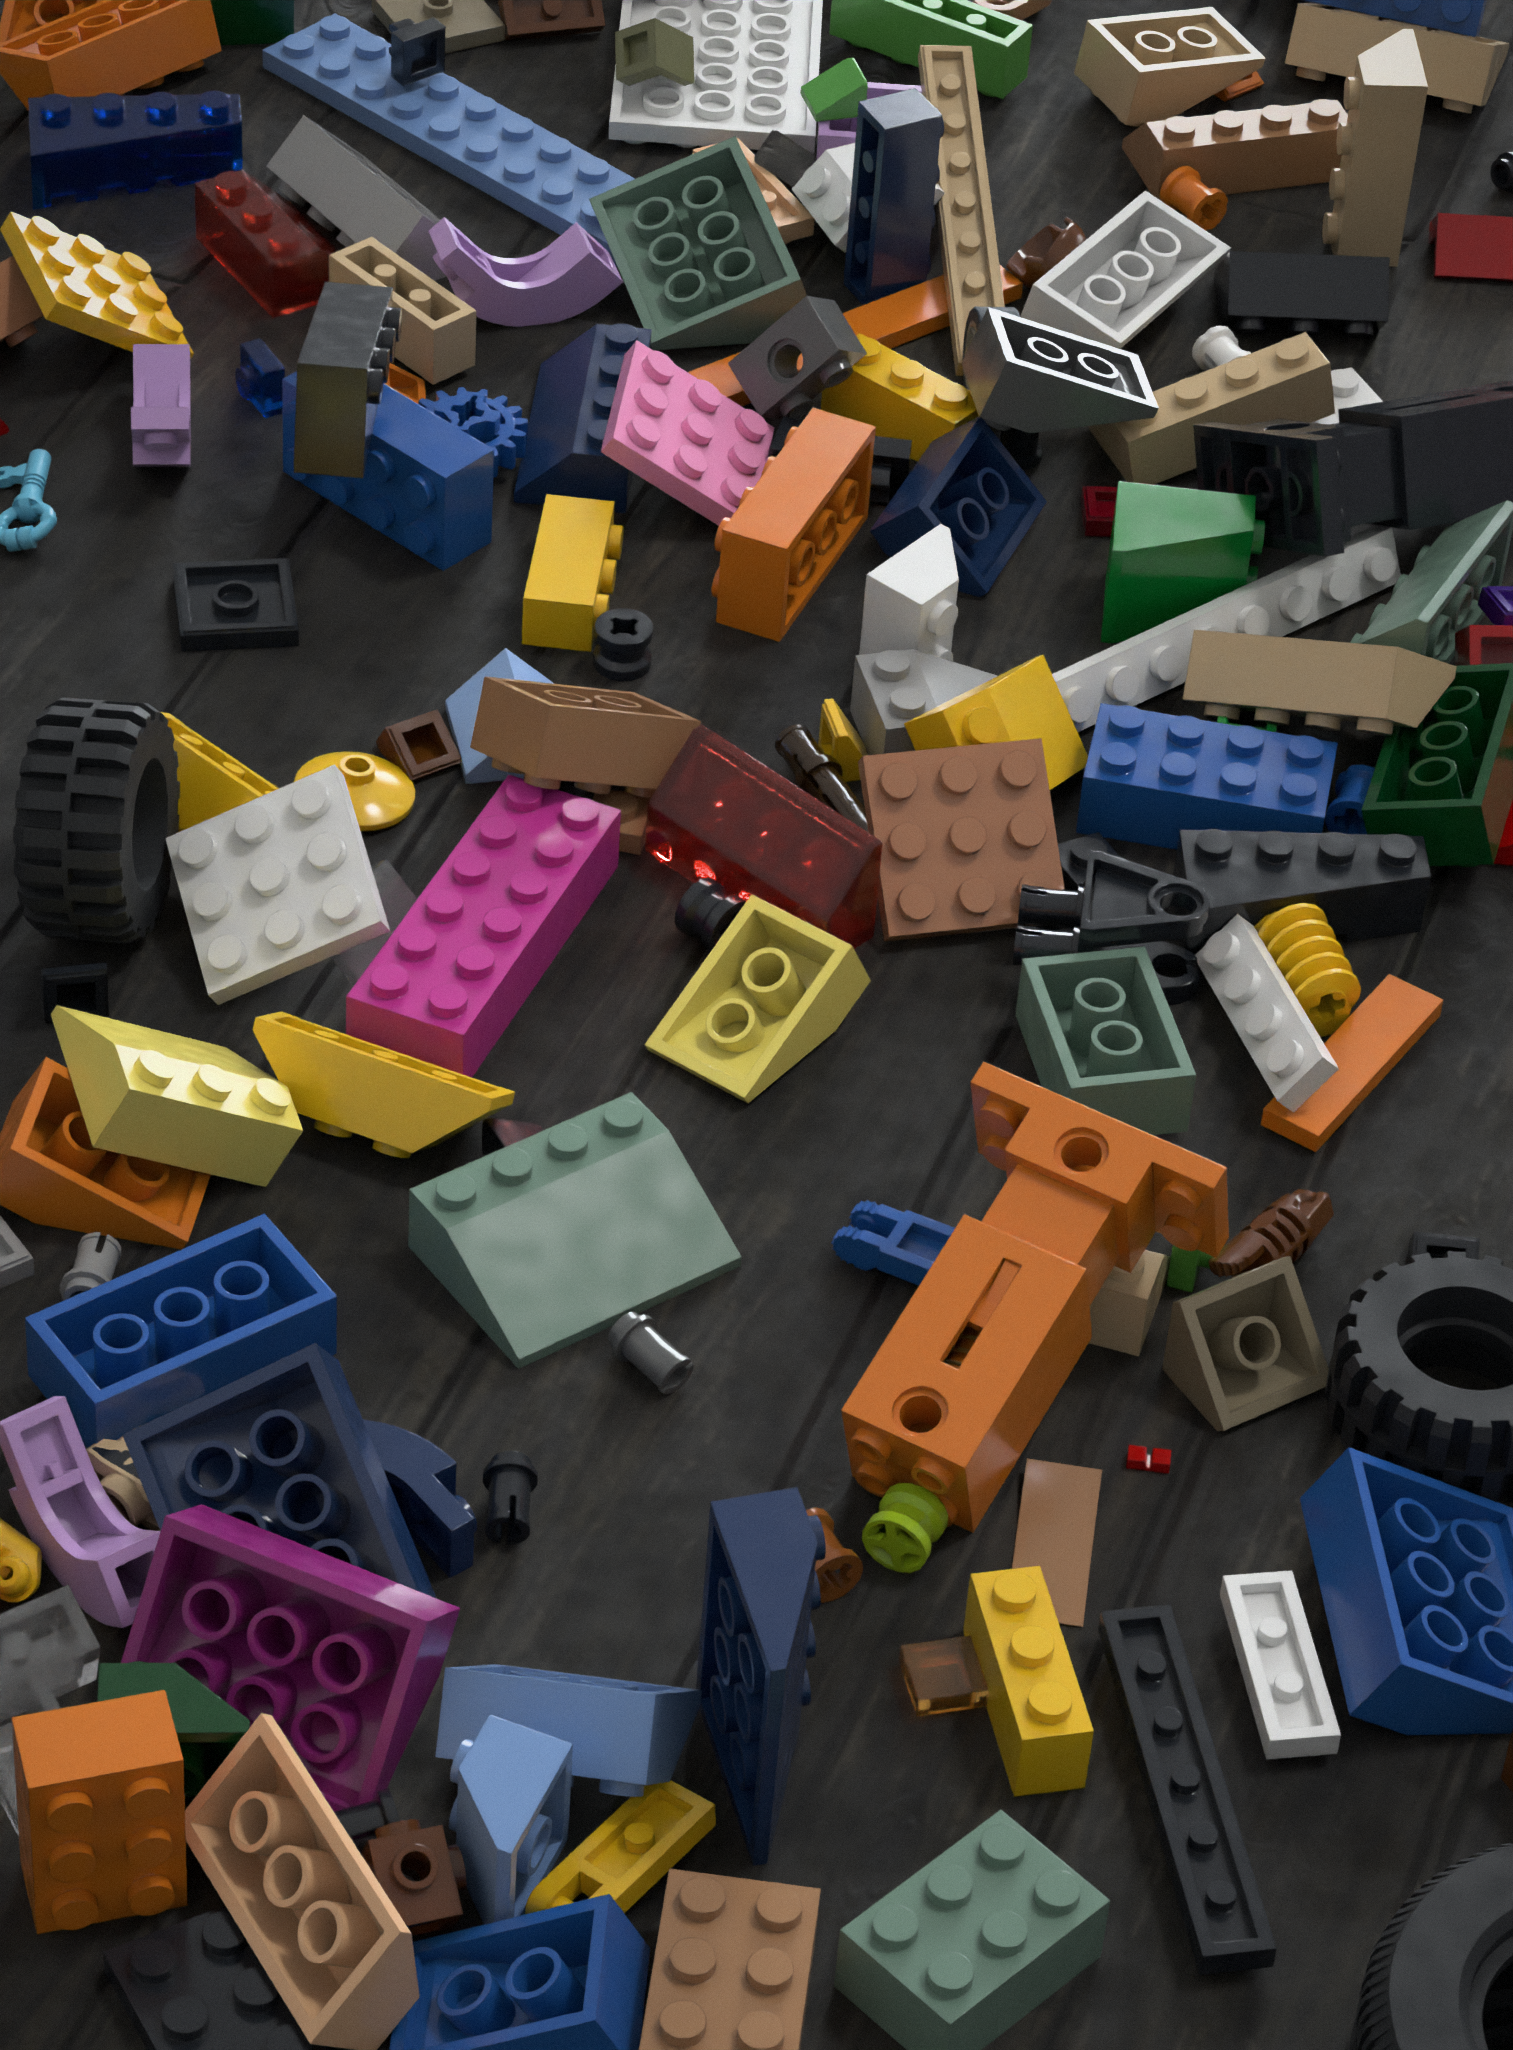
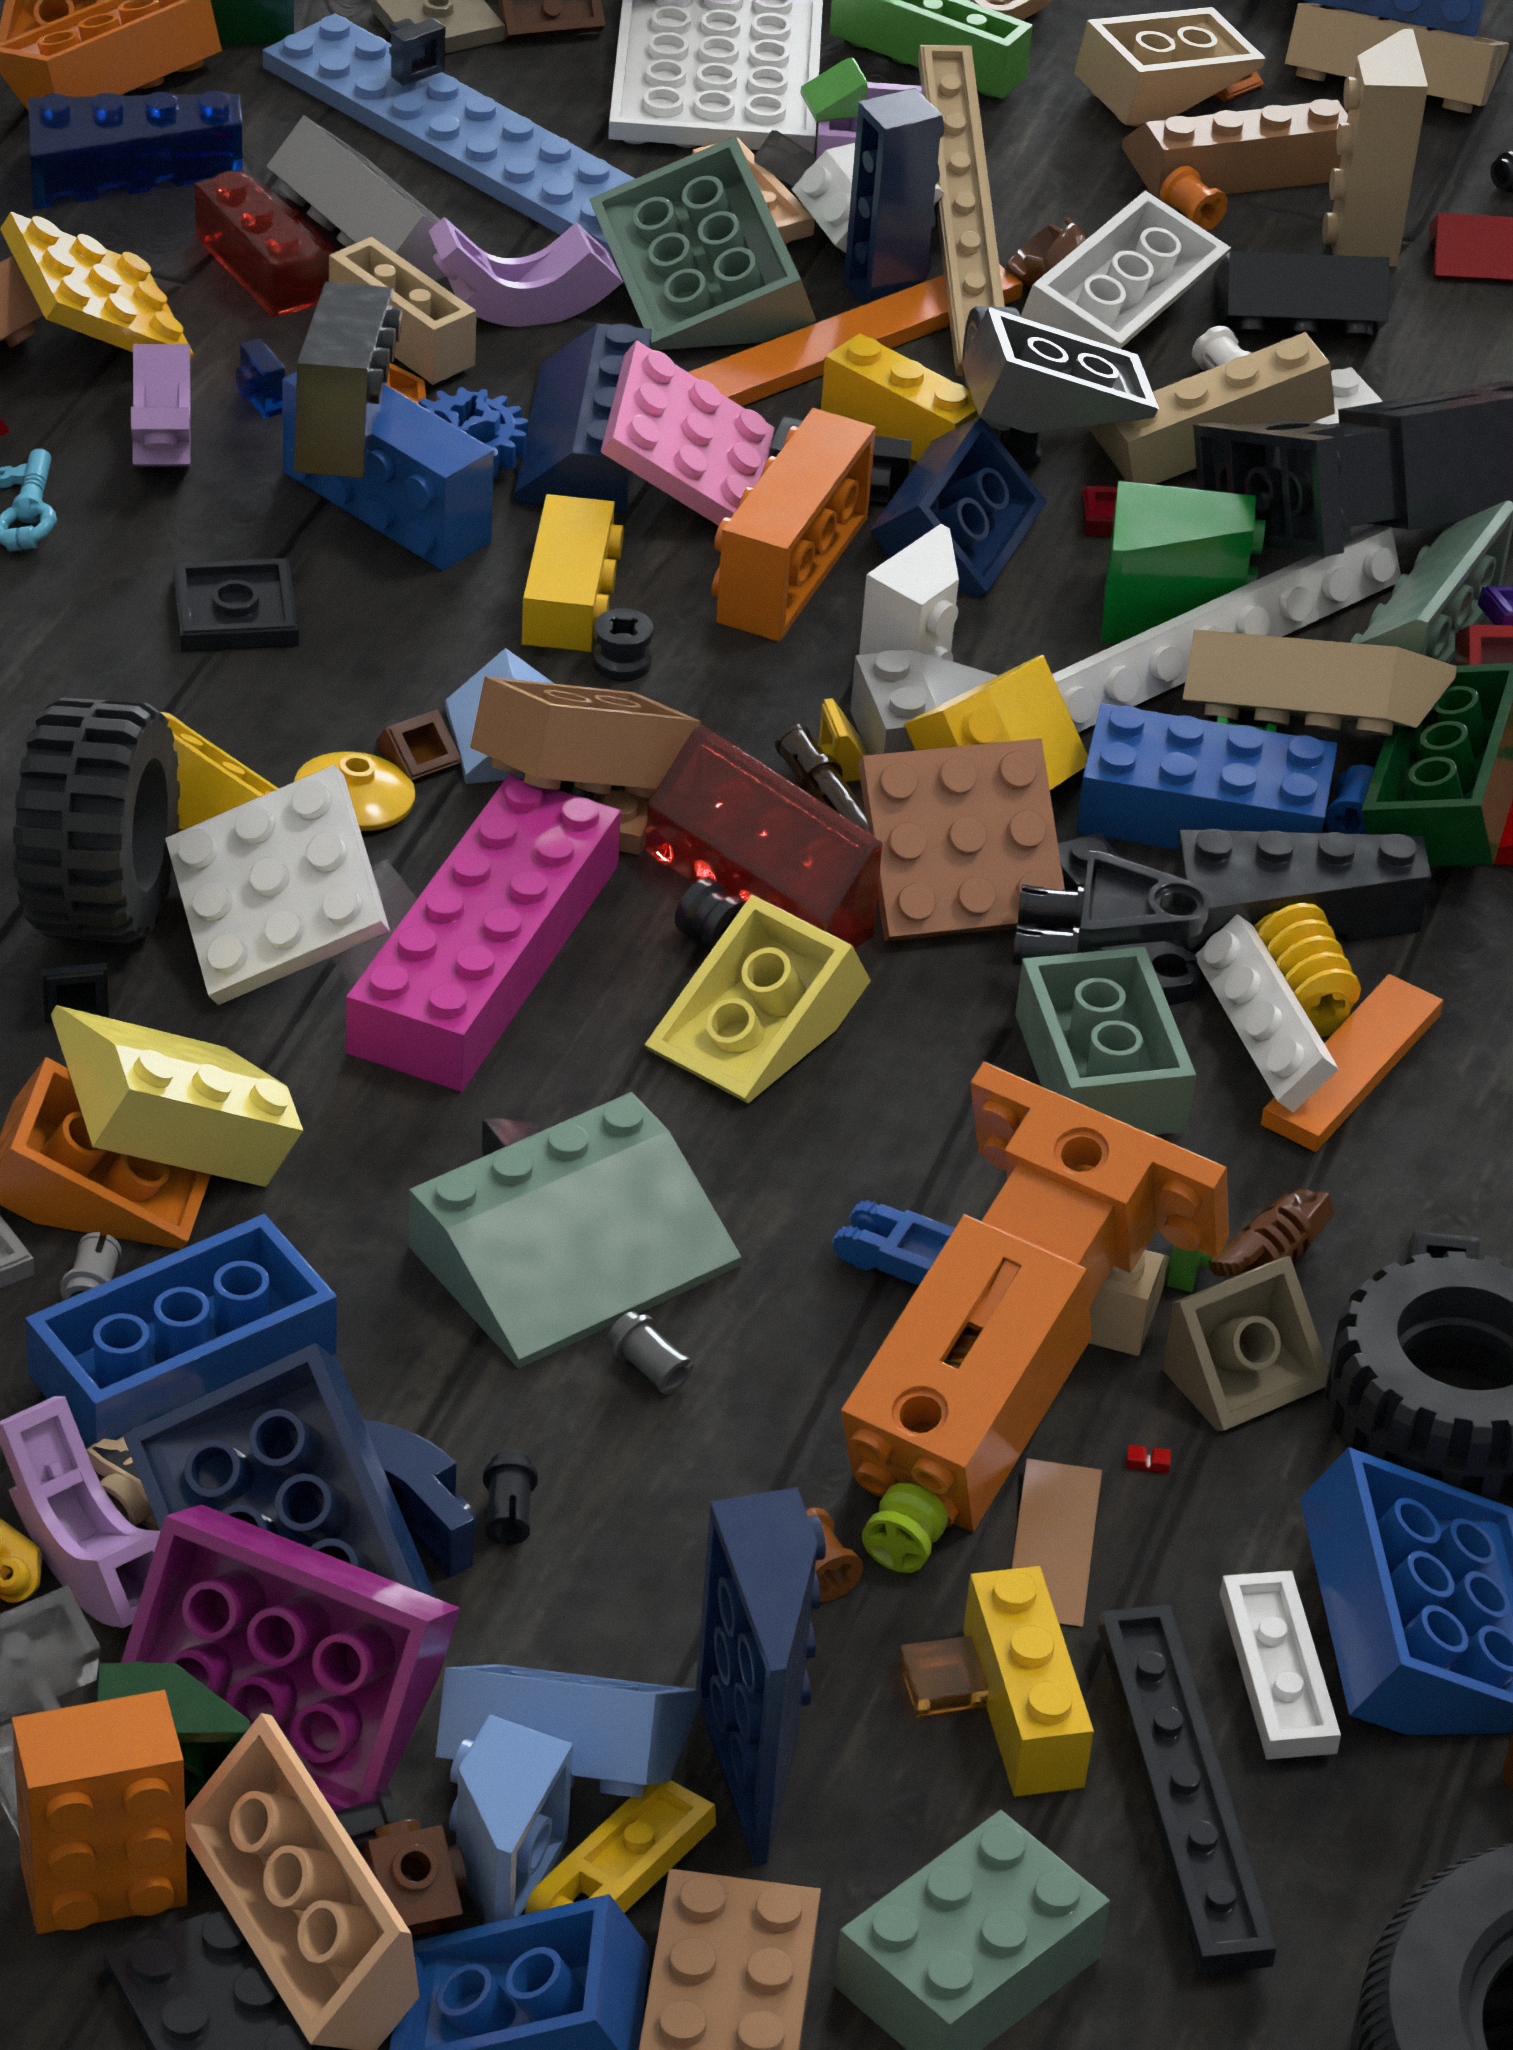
yellow wedge [252,1011,515,1158] -> none
olive panel [615,18,694,86] -> none
dark grey brick [728,296,867,419] -> none

